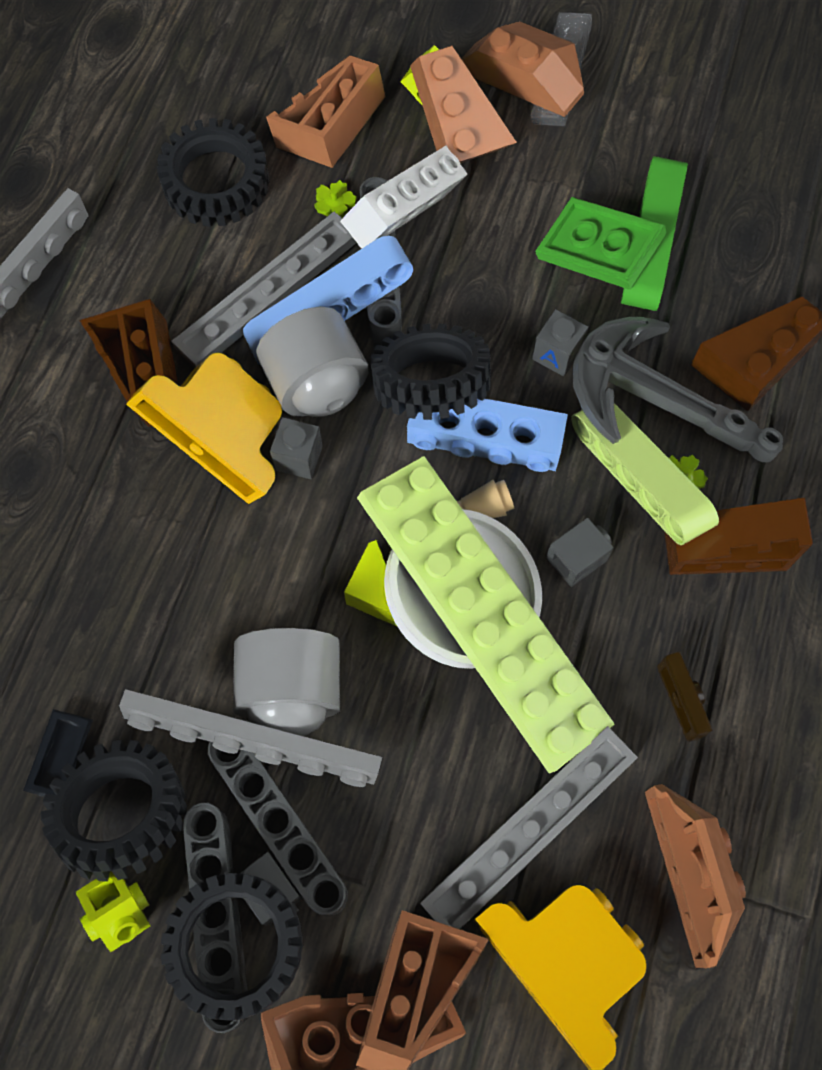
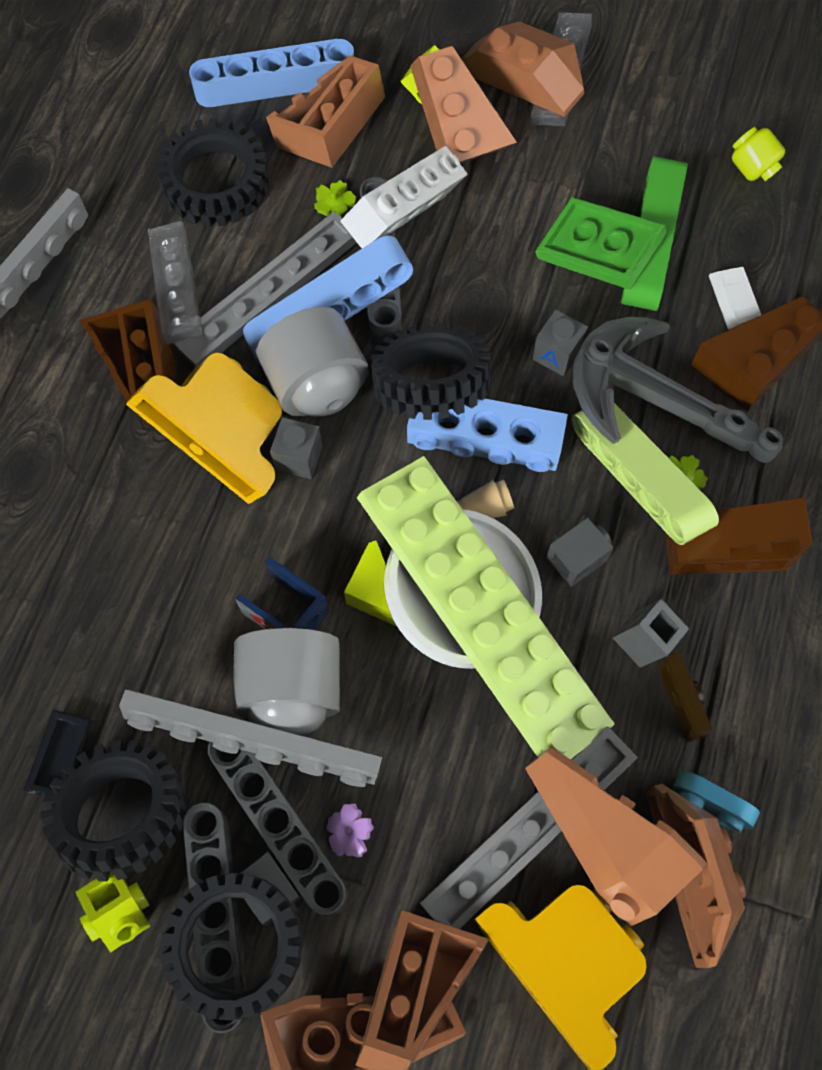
none -> clear plate [148,220,203,344]
none -> light blue beam [189,39,354,107]
none -> dark blue piece [235,557,329,630]
none -> lavender plant [327,804,374,857]
none -> nougat wedge [525,747,707,926]
none -> dark grey brick [612,599,689,668]
none -> medium azure plate [673,771,760,833]
none -> white tile [709,267,761,330]
none -> neon yellow head [732,127,785,182]

